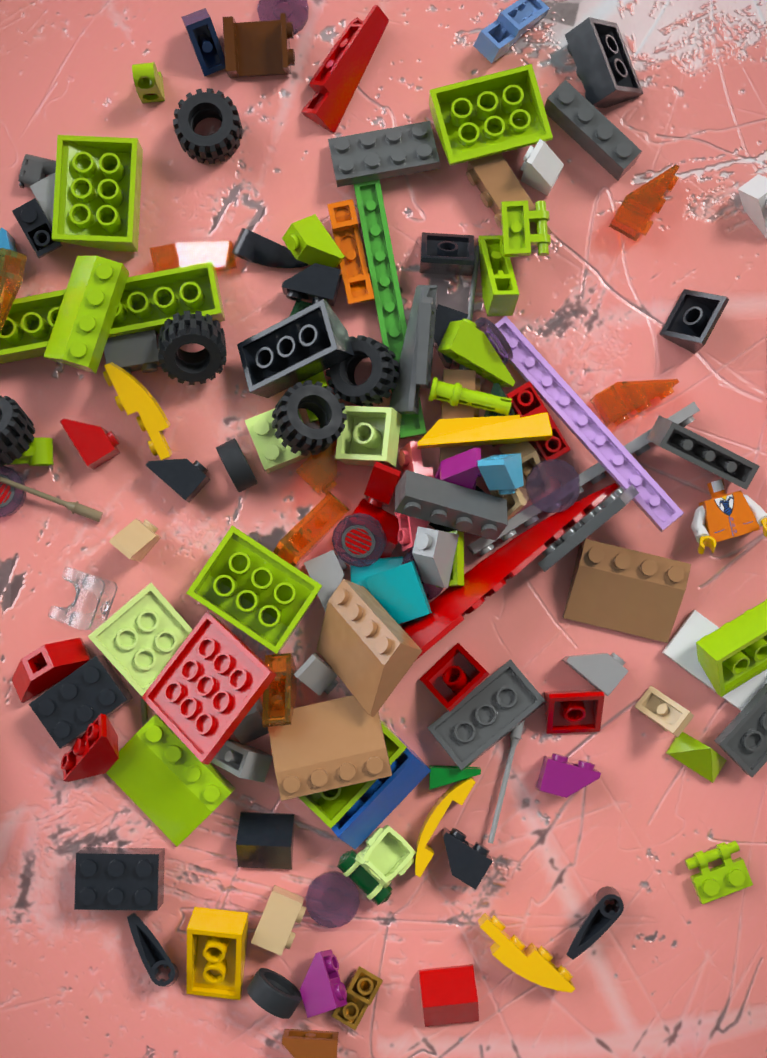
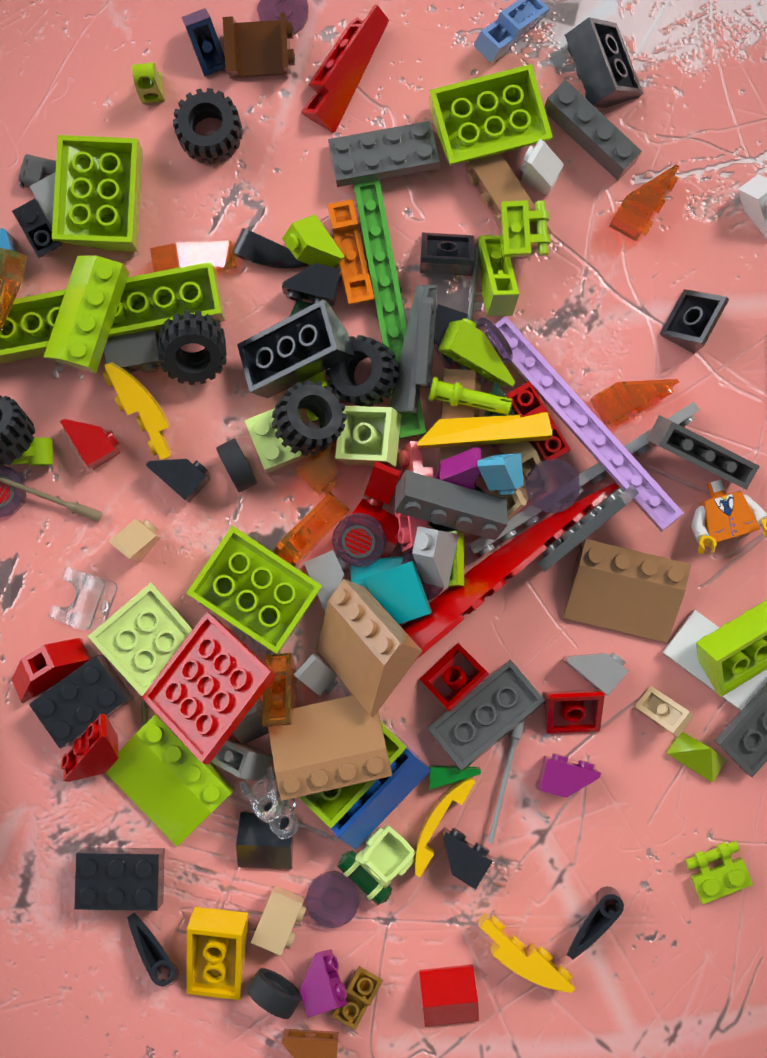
none -> clear piece [239,766,299,839]

